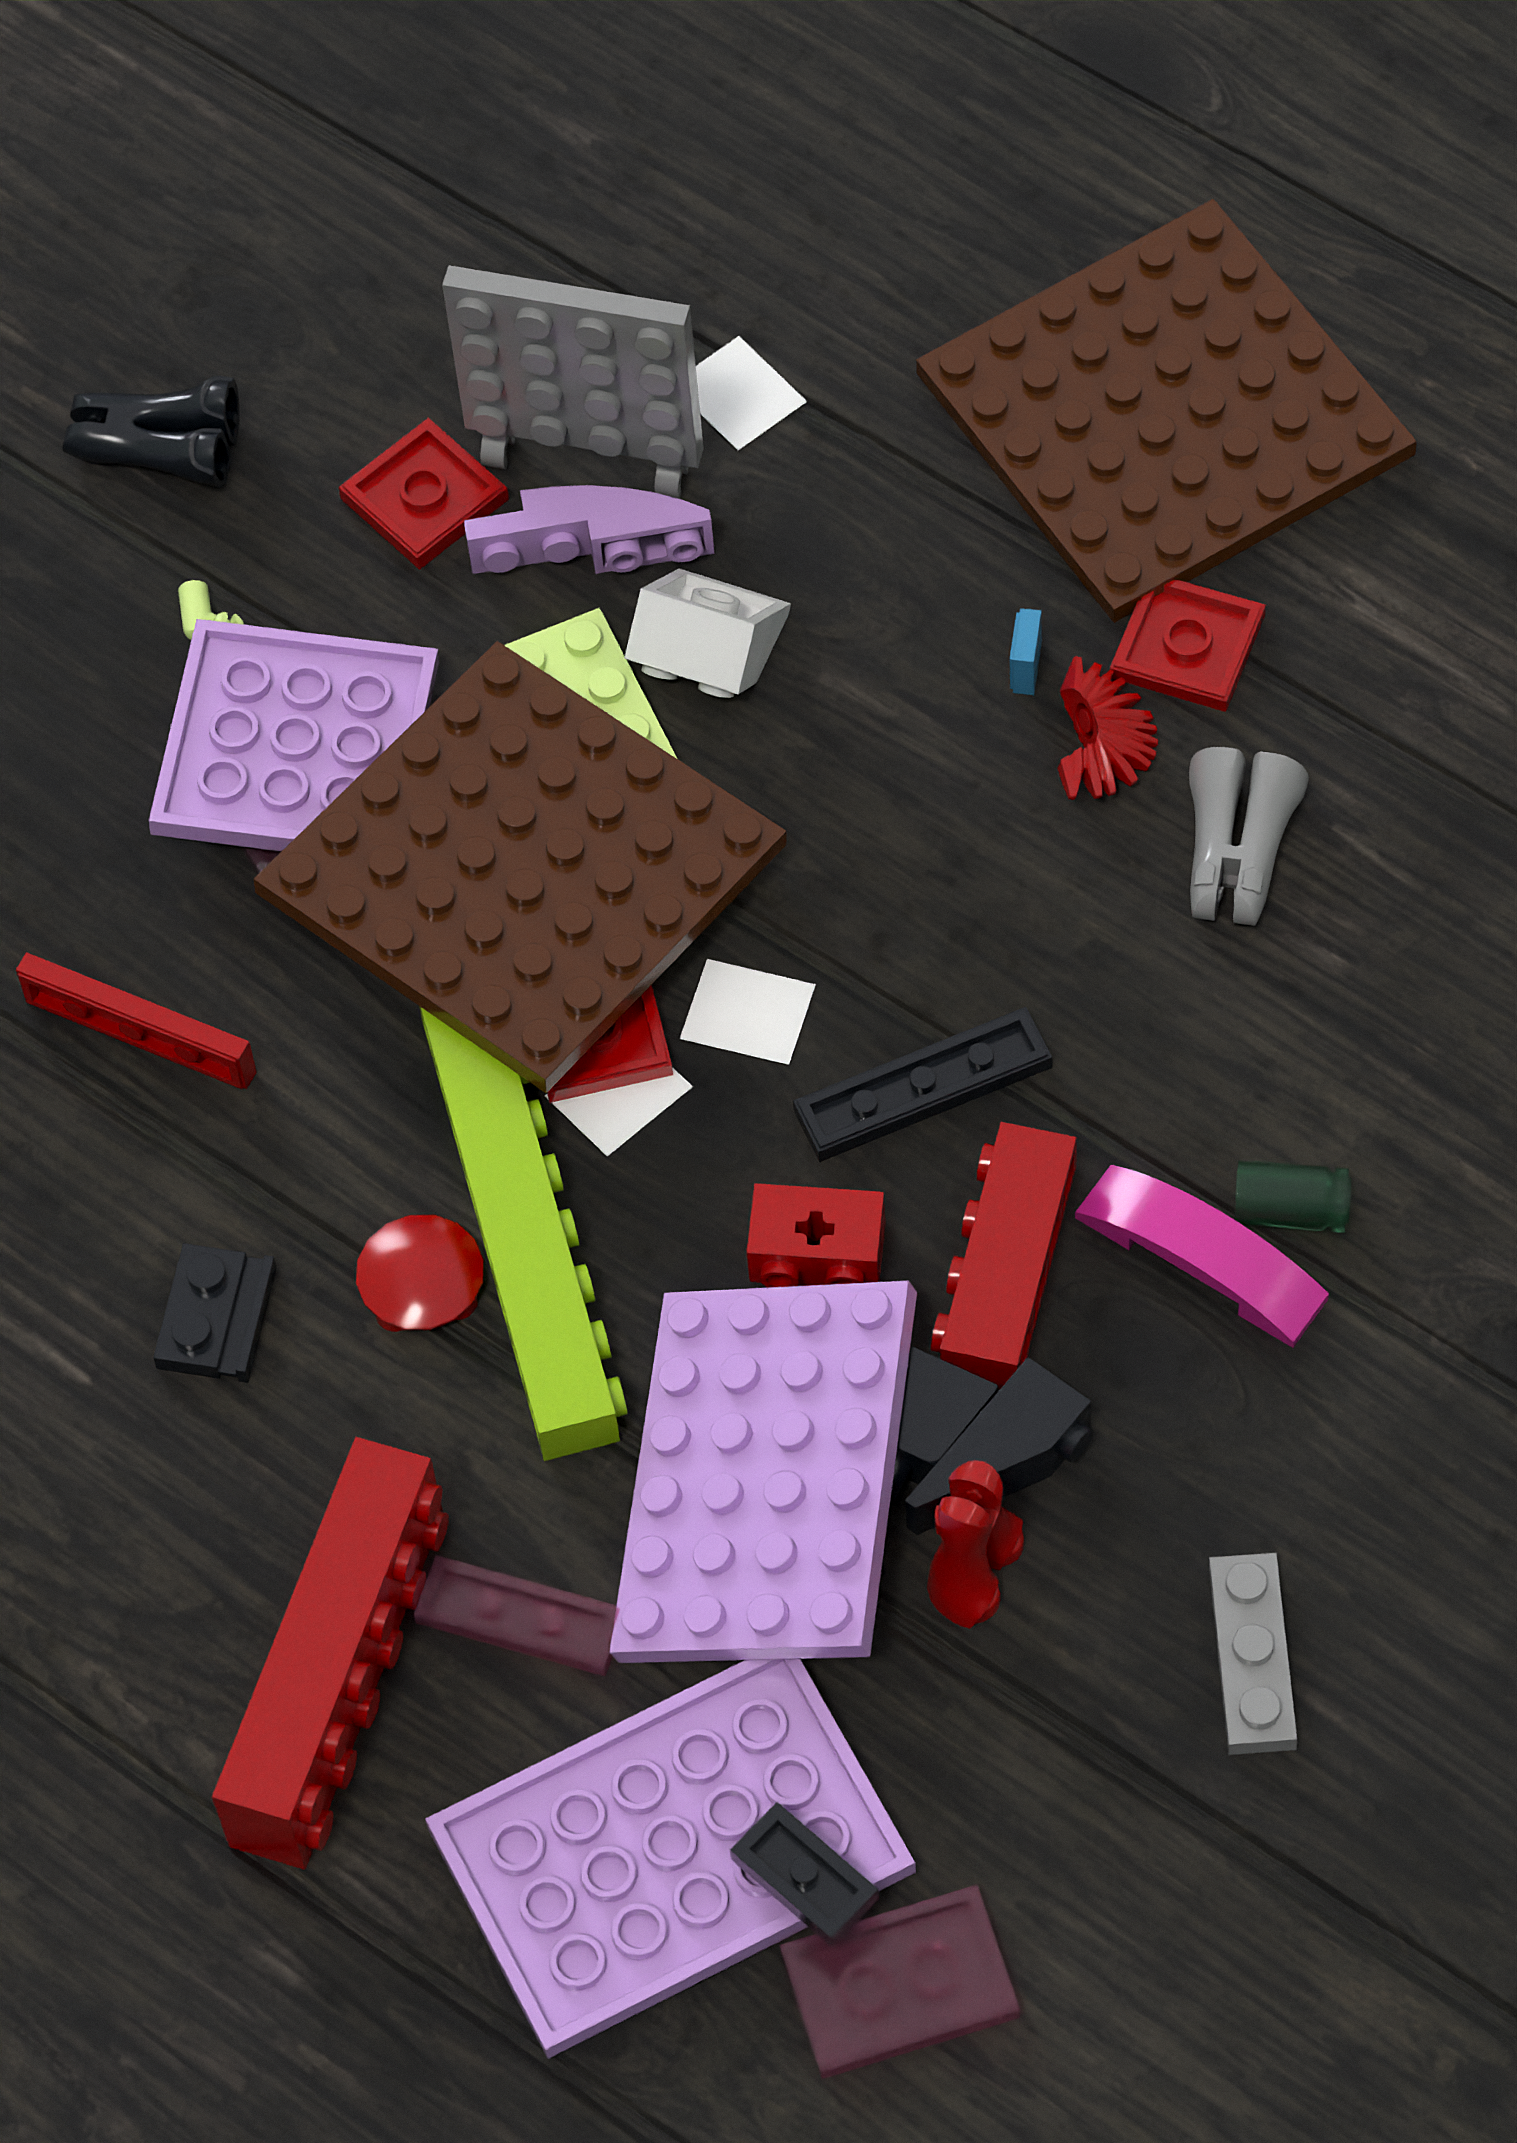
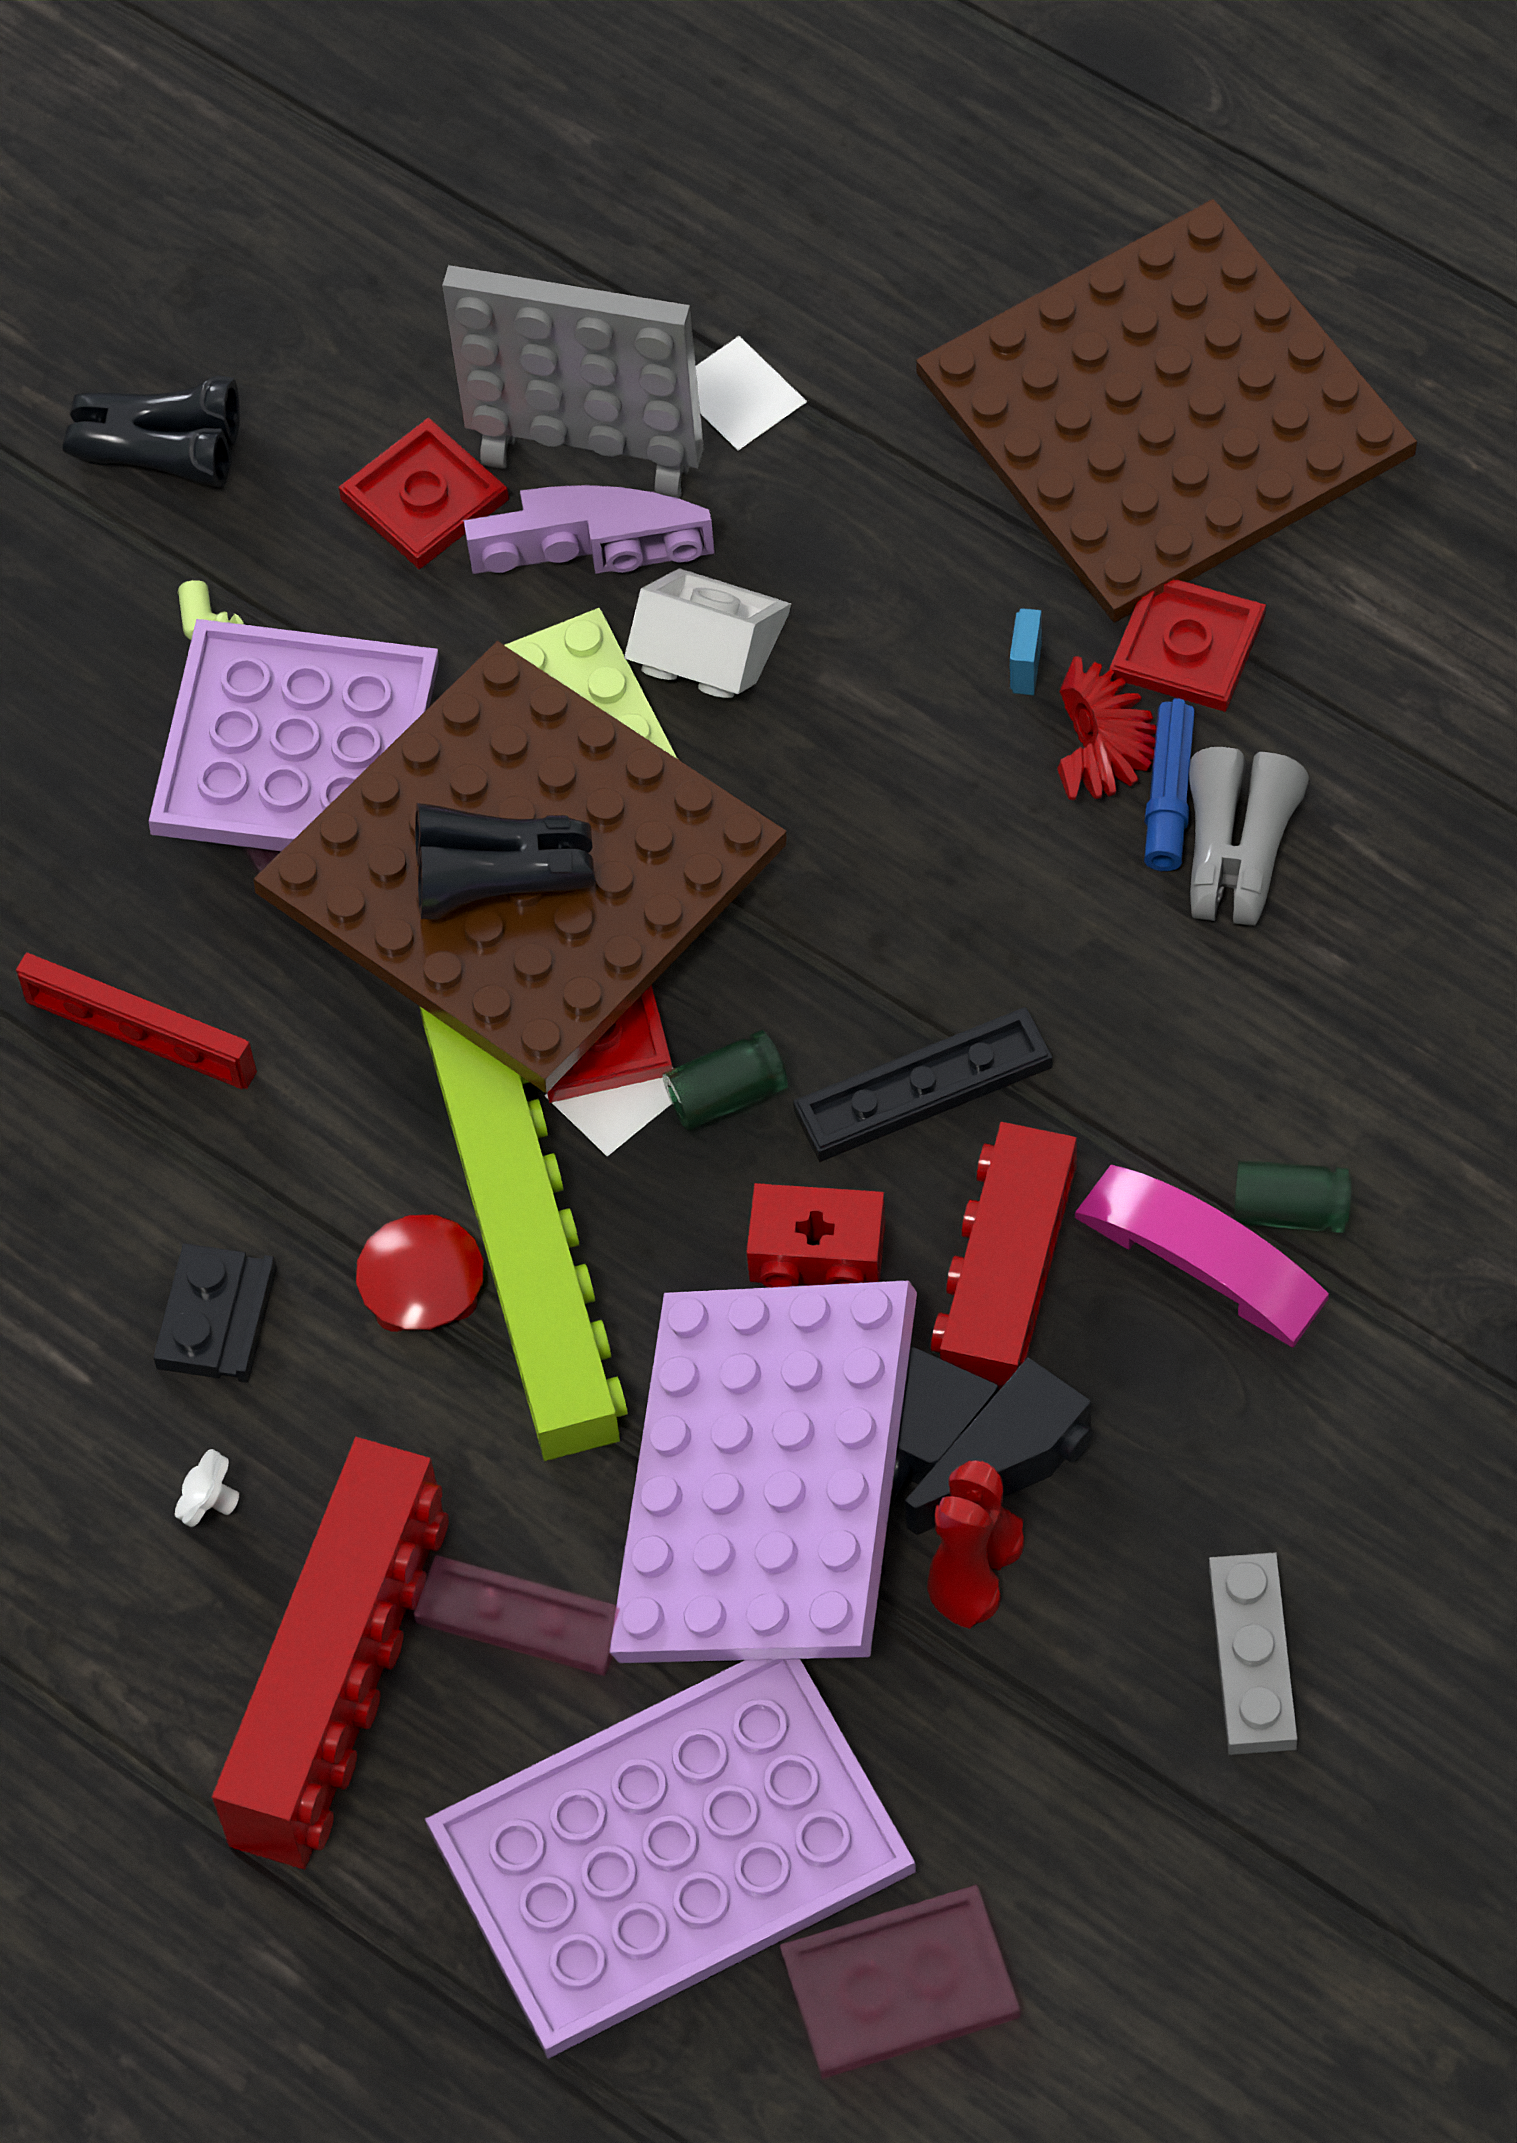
white sticker [680,959,816,1065] -> none
black plate [730,1802,879,1947] -> none
none -> white plant [175,1449,239,1527]
none -> black piece [415,803,595,920]
none -> clear green piece [662,1030,788,1131]
none -> blue axle [1144,698,1195,871]

